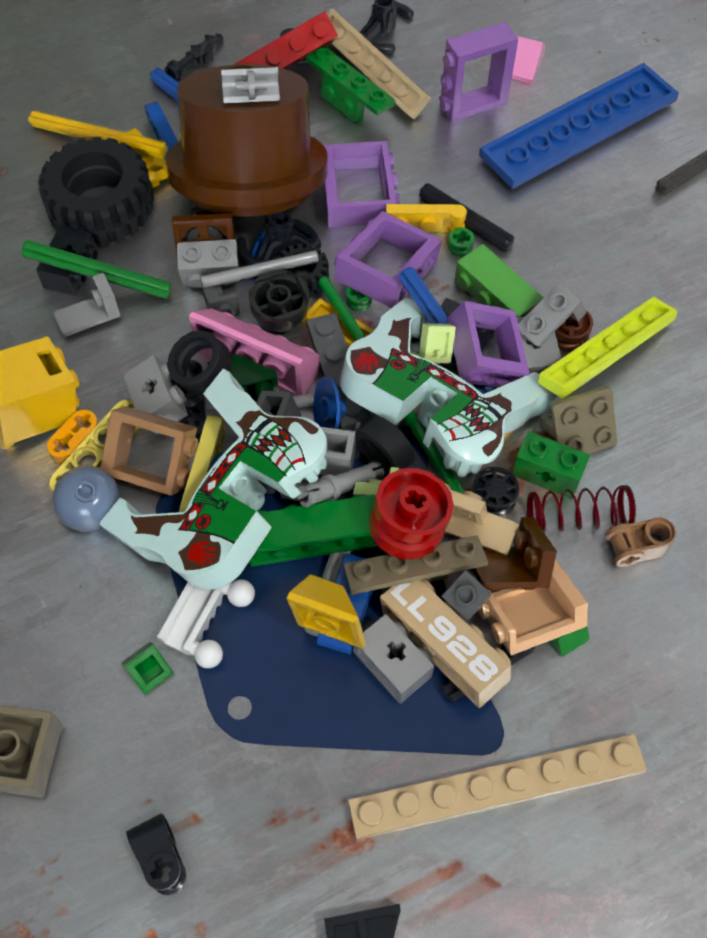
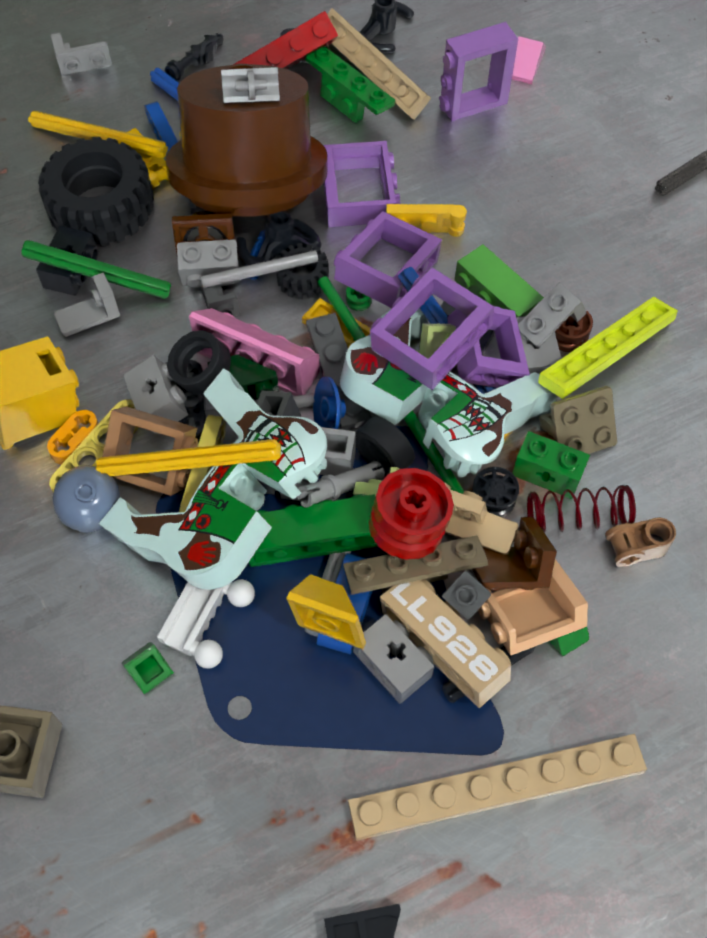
black piece [126,813,187,896] -> none
pearl dark grey cylinder [248,270,310,332] -> none
black axle [419,183,515,251] -> none
green bush [448,227,474,257] -> none
blue plate [479,63,679,189] -> none
none -> light grey bracket [50,33,112,76]
none -> yellow axle [95,439,281,476]
none -> medium lavender window [370,268,494,390]

